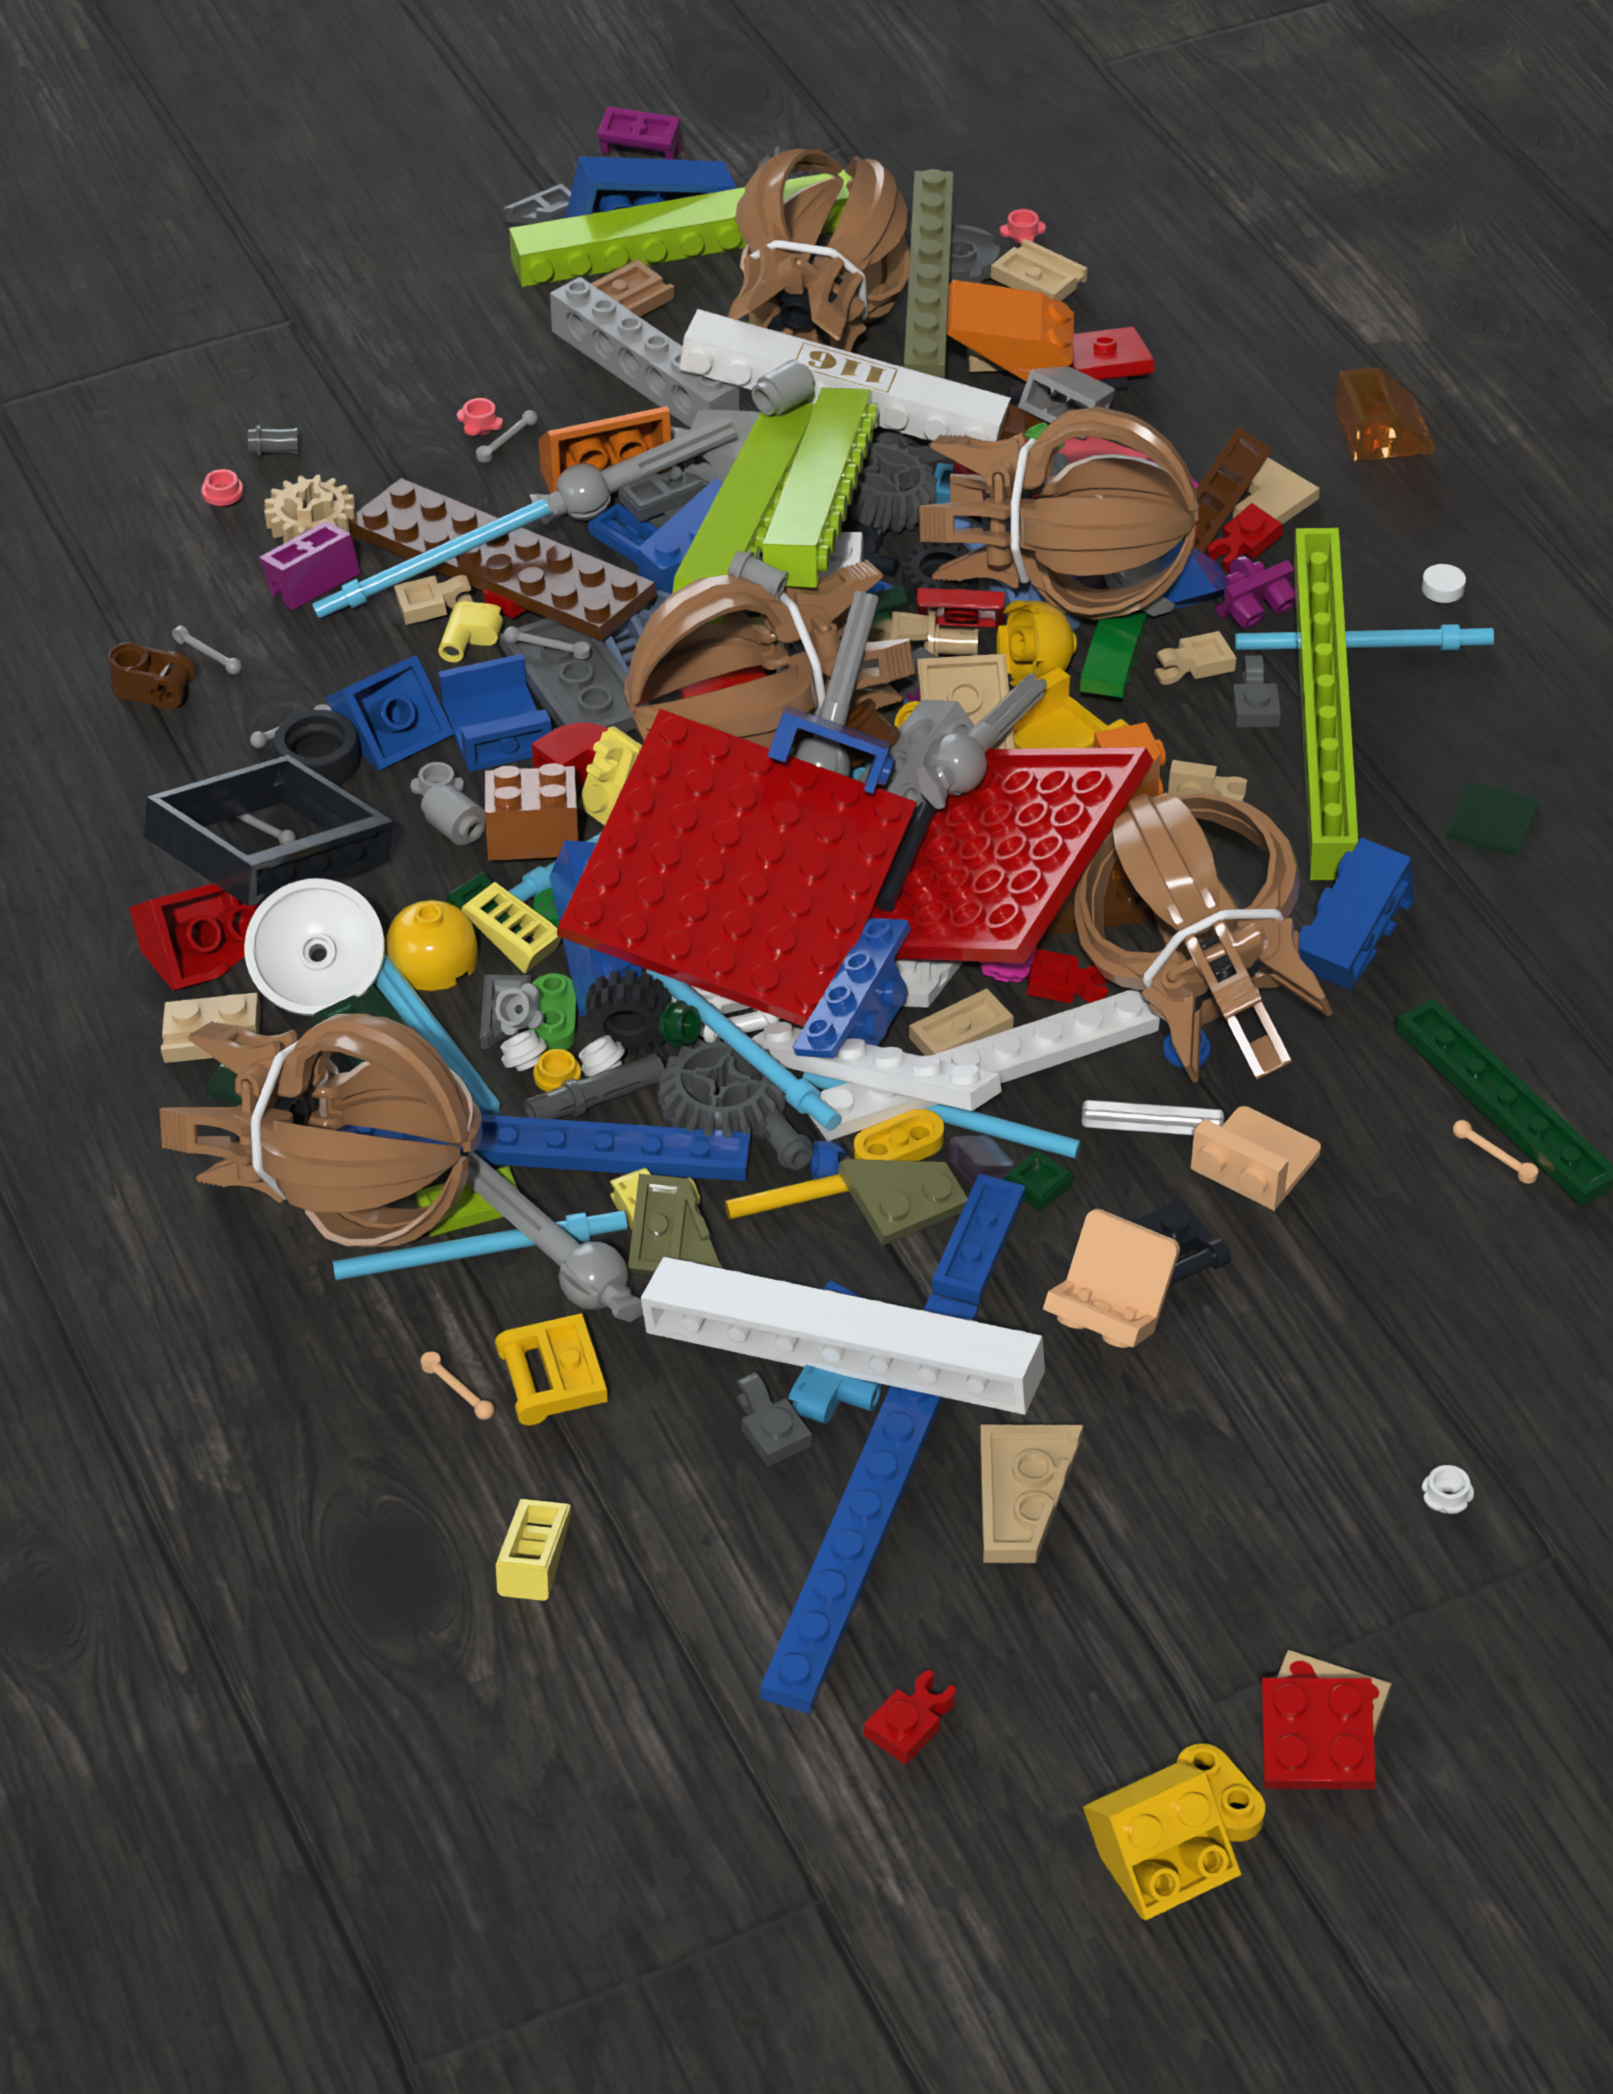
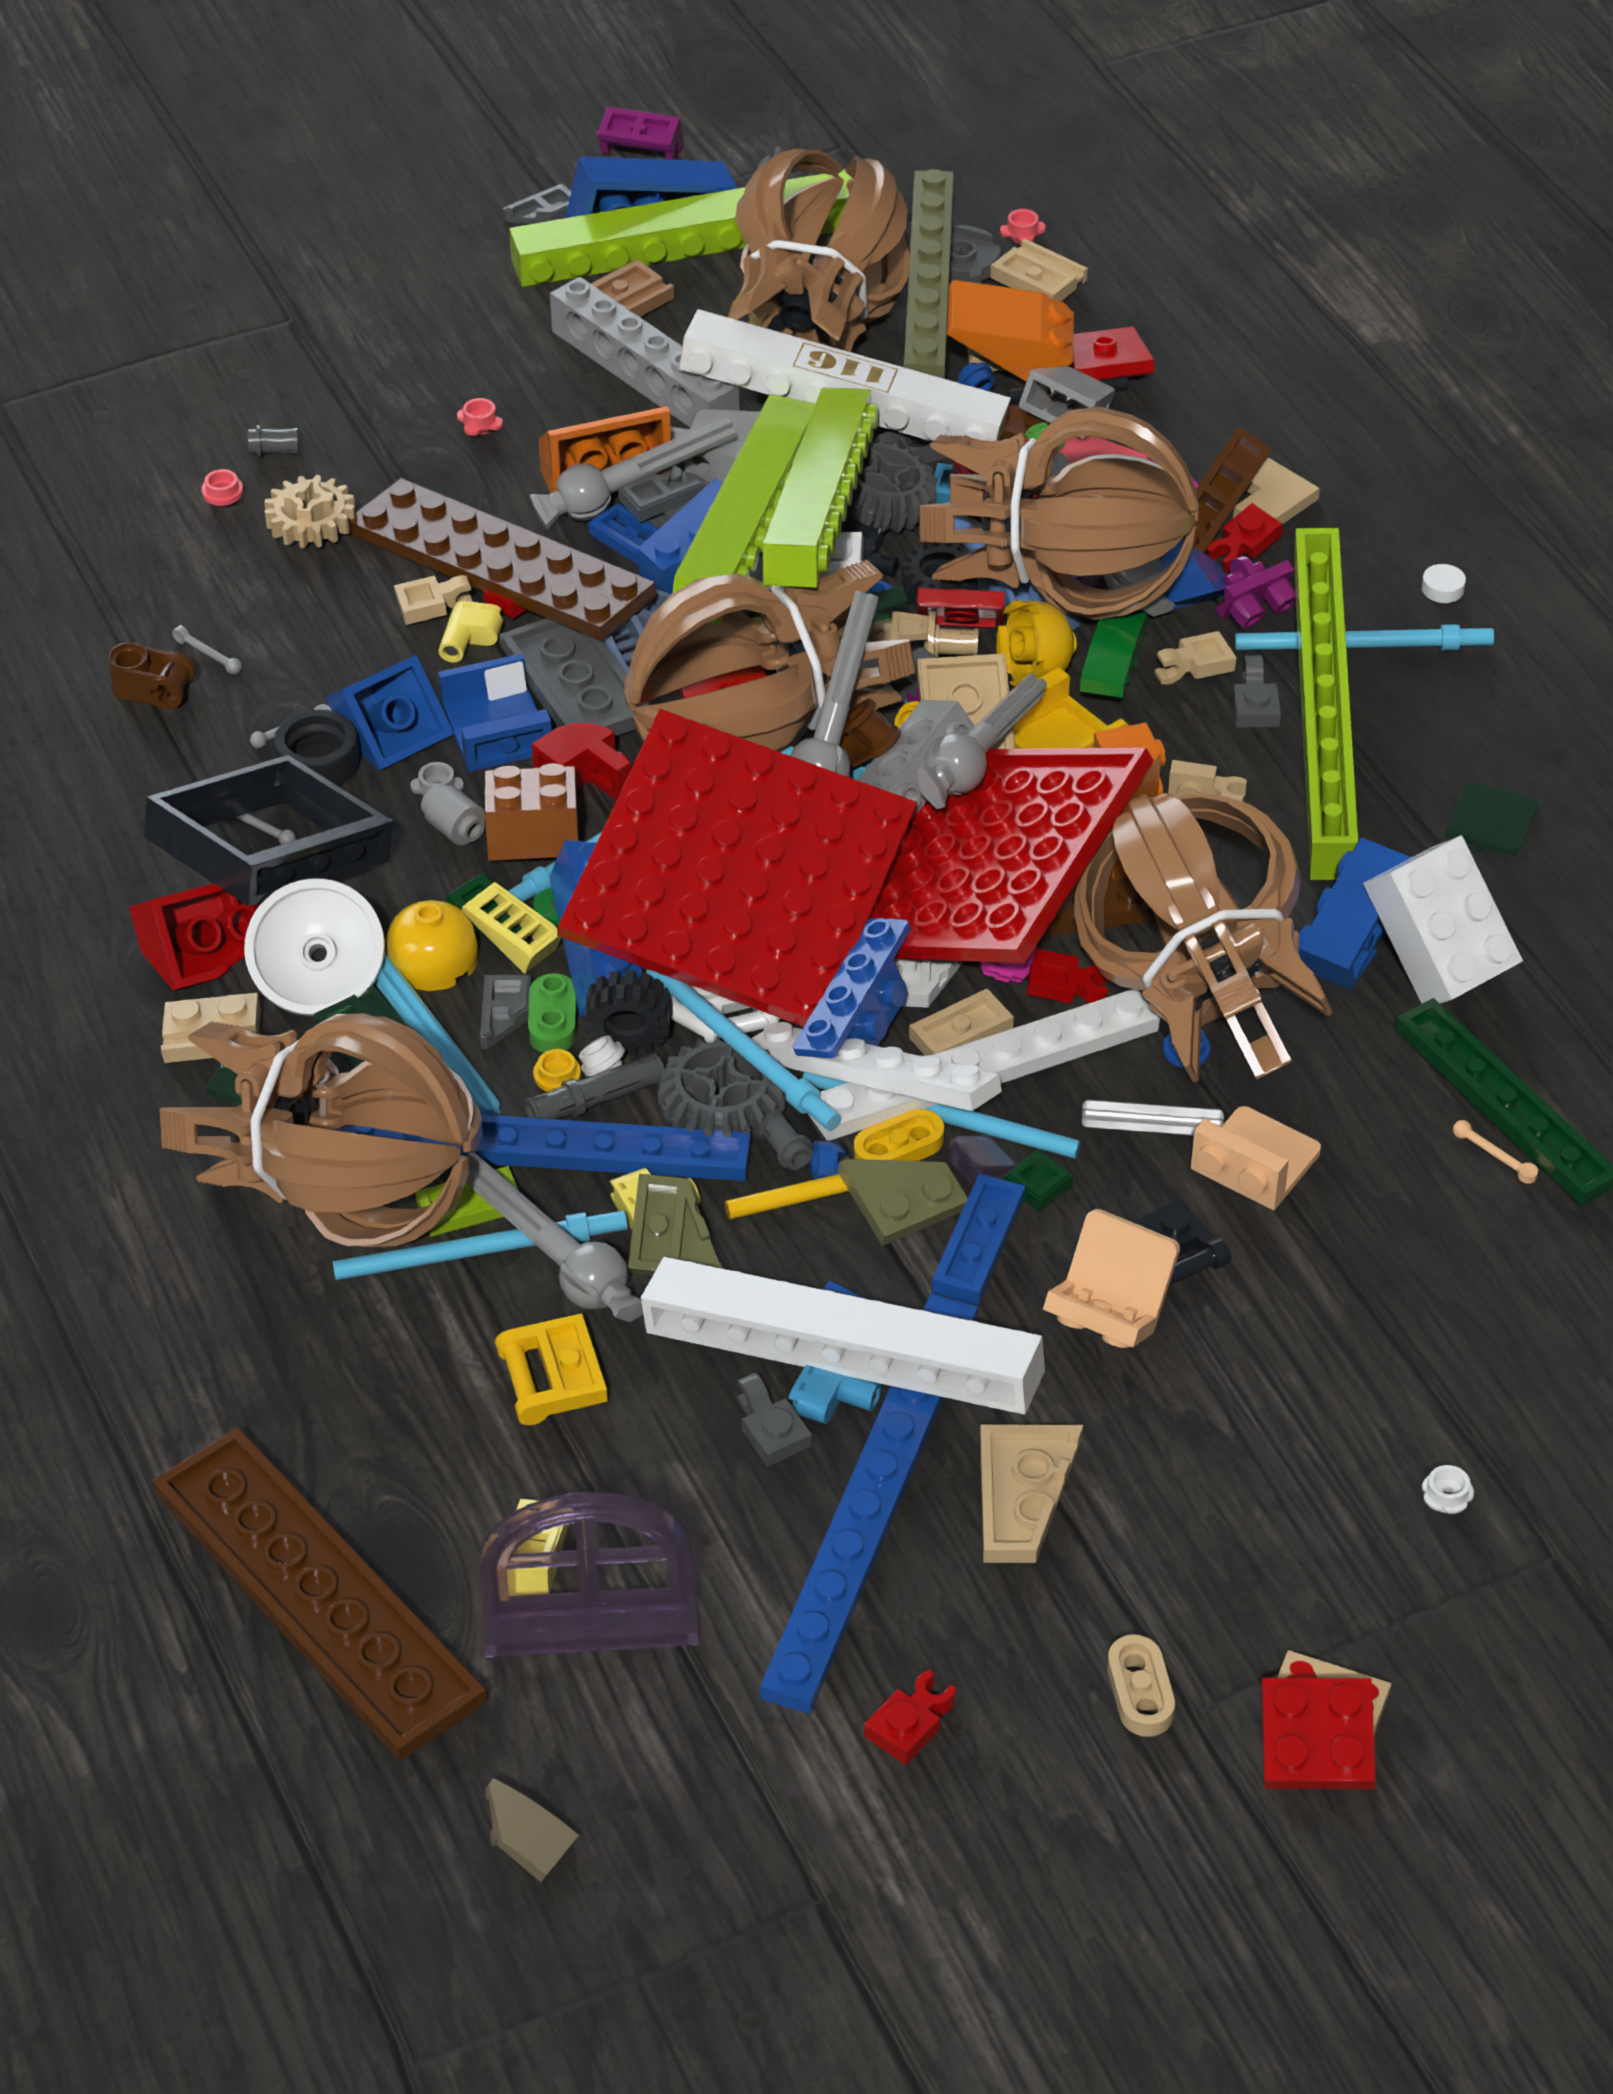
magenta hinge [259,521,360,610] -> none
medium azure bar [312,498,551,619] -> none
light nougat hinge [421,1351,494,1420] -> none
light grey hinge [476,410,538,462] -> none
light grey plate [496,983,544,1036] -> none
white plate [500,1030,547,1071] -> none
light grey hinge [504,626,590,659] -> none
light yellow plate [578,726,642,825] -> none
dark green plate [658,1000,701,1047] -> none
light grey pin [728,550,789,599] -> none
light grey brick [752,360,814,416] -> none
blue panel [768,705,894,794] -> none
black bar [876,802,936,912] -> none
yellow slope [1083,1762,1241,1920] -> none
yellow plate [1176,1744,1265,1842] -> none
clear orange slope [1335,367,1435,461] -> none
none -> reddish brown plate [152,1427,487,1761]
none -> clear purple window [480,1492,699,1657]
none -> white sticker [484,662,527,701]
none -> dark tan slope [485,1778,579,1882]
none -> blue plate [957,362,995,392]
none -> tan plate [1107,1635,1175,1737]
none -> white brick [1363,835,1523,1004]

